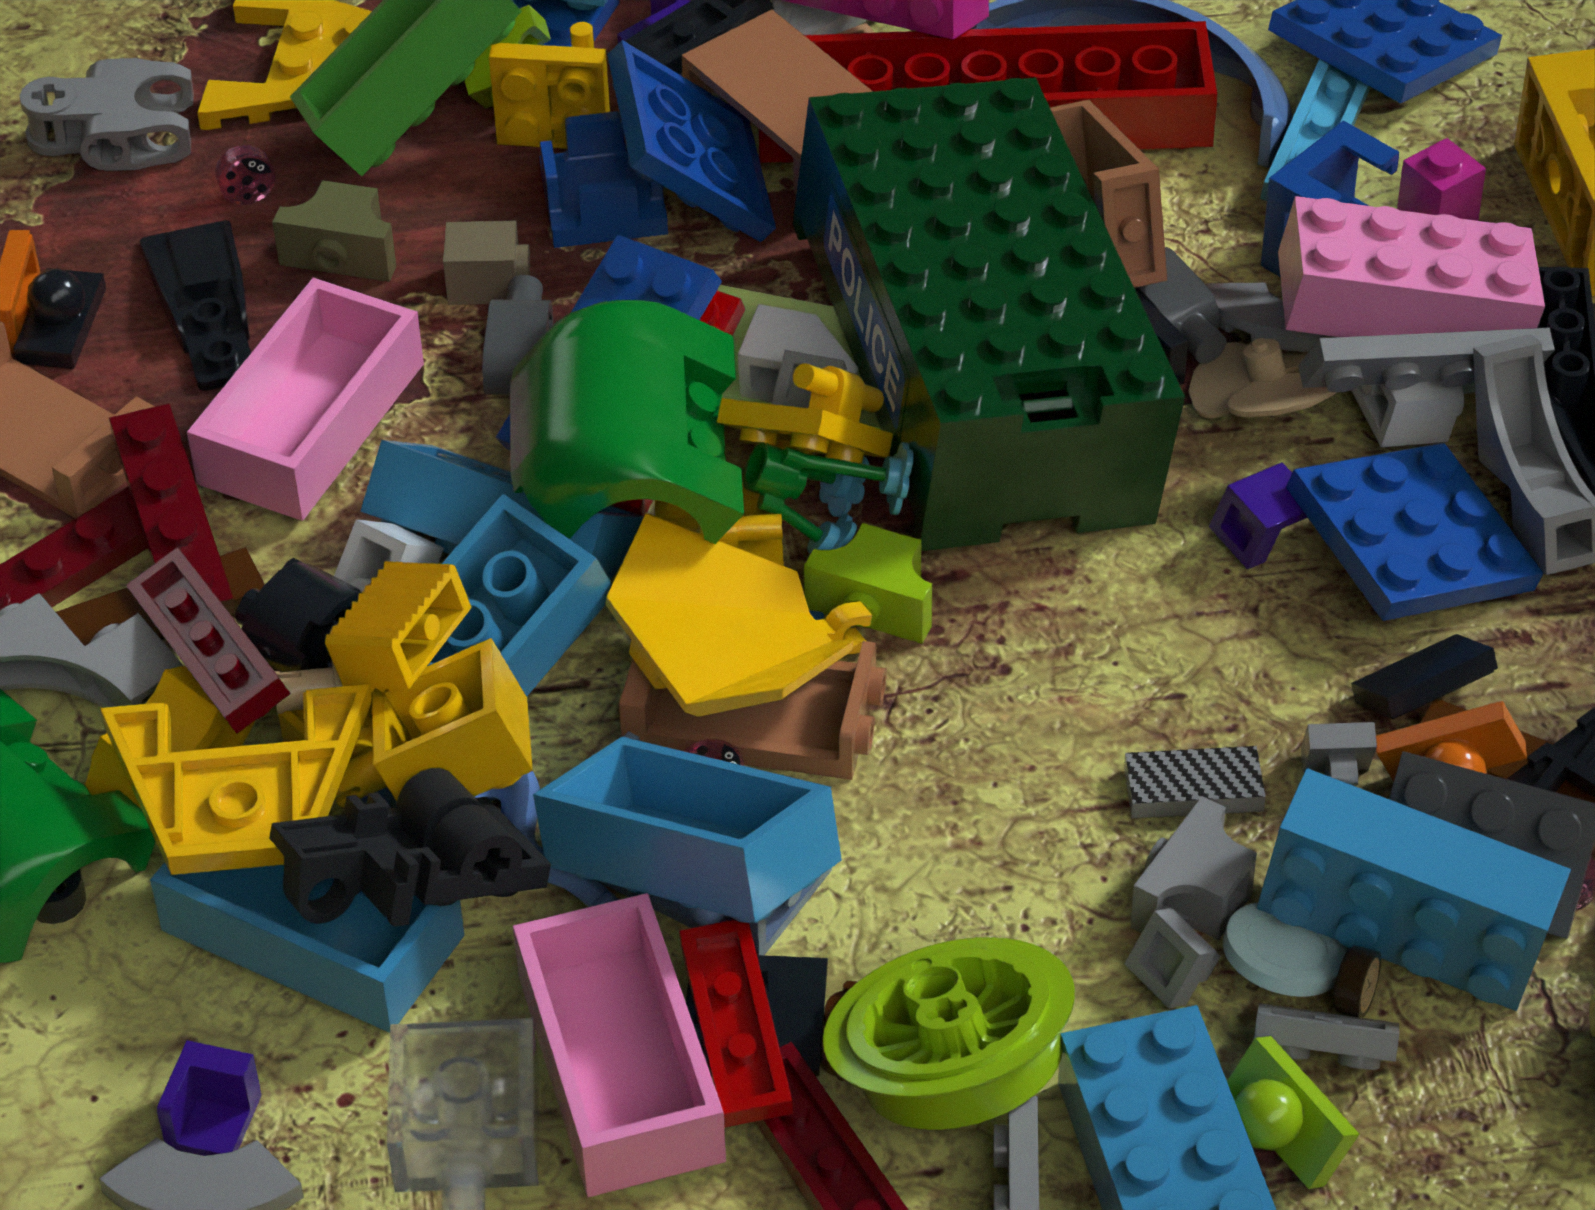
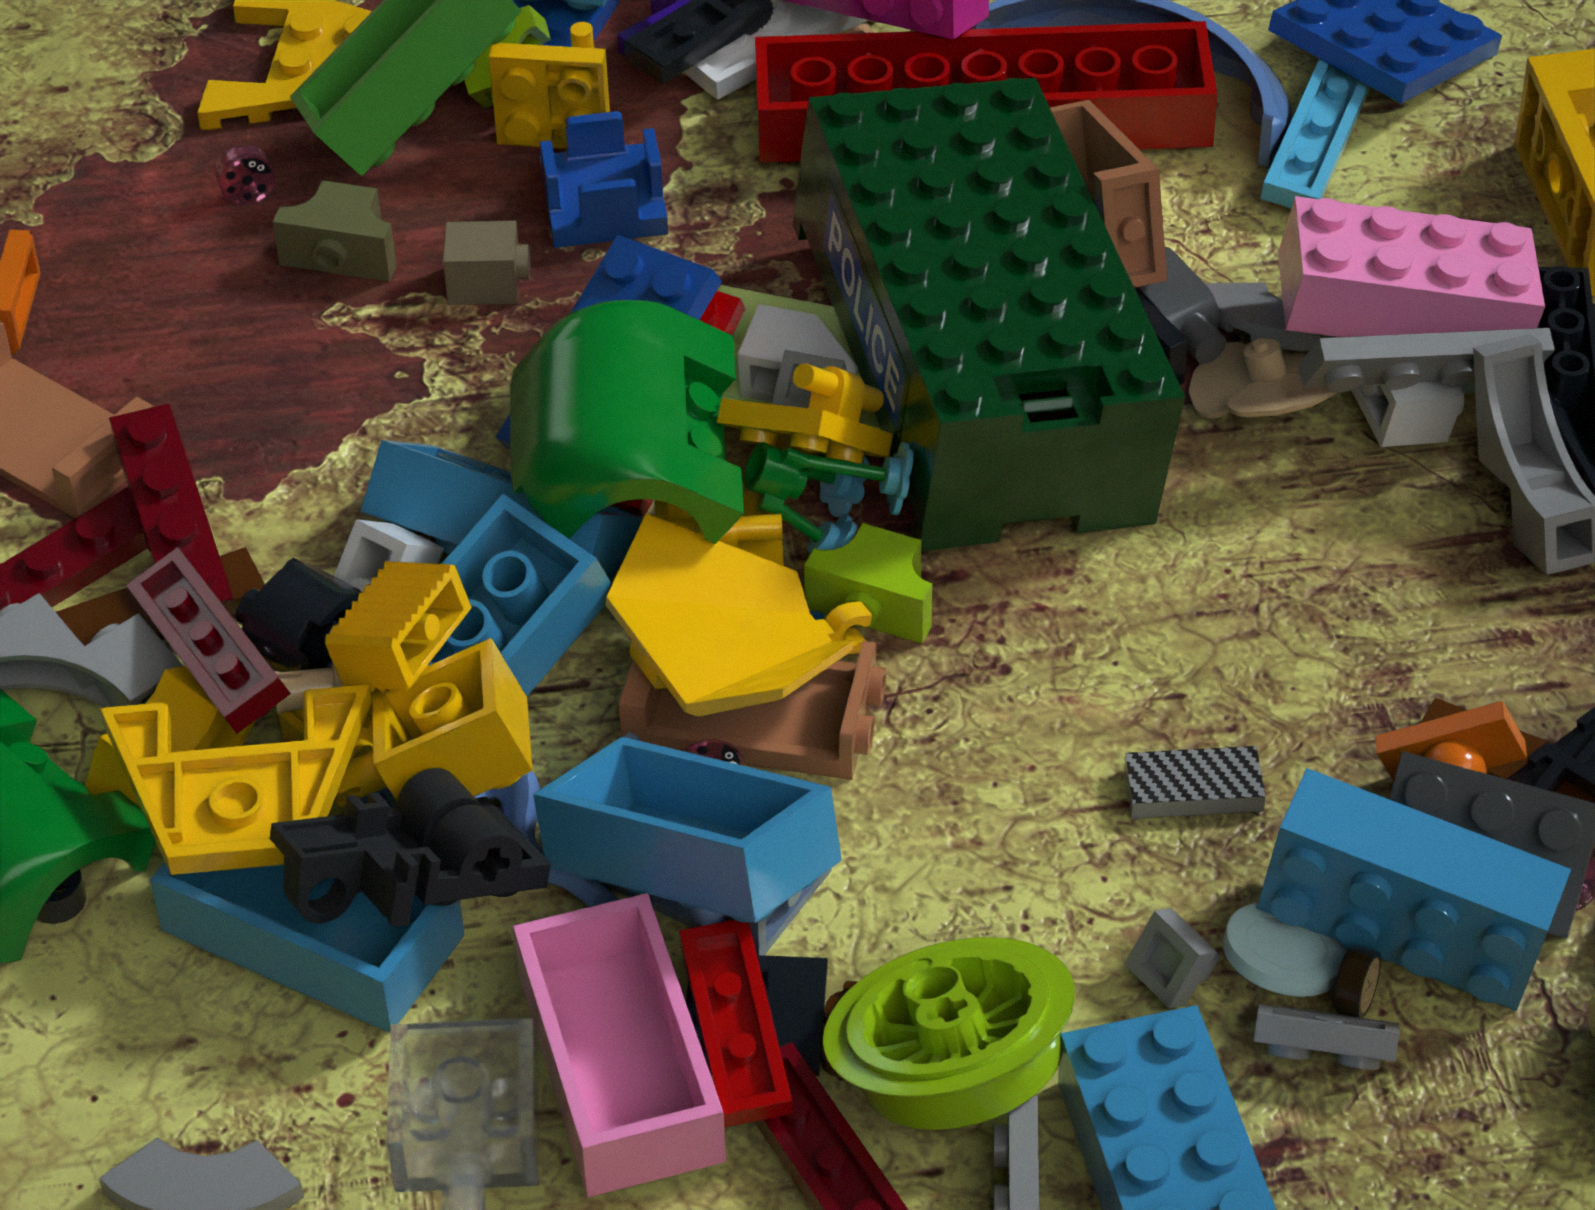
black tile [14,268,106,369] -> none
light grey piece [19,58,194,171] -> none
black piece [140,220,251,391] -> none
dark purple panel [157,1040,262,1156] -> none
bright pink piece [187,278,424,521] -> none
dark grey piece [482,275,553,395] -> none
blue plate [607,40,776,242] -> none
nougat panel [682,10,873,194] -> none
light grey brick [1131,796,1257,940] -> none
dark purple panel [1209,462,1308,570] -> none
lime tile [1227,1036,1360,1189] -> none
blue panel [1261,120,1399,277] -> none
blue plate [1286,443,1544,621] -> none
light grey tile [1301,722,1377,786] -> none
black tile [1351,634,1498,720] -> none
dark pink brick [1397,138,1486,221] -> none

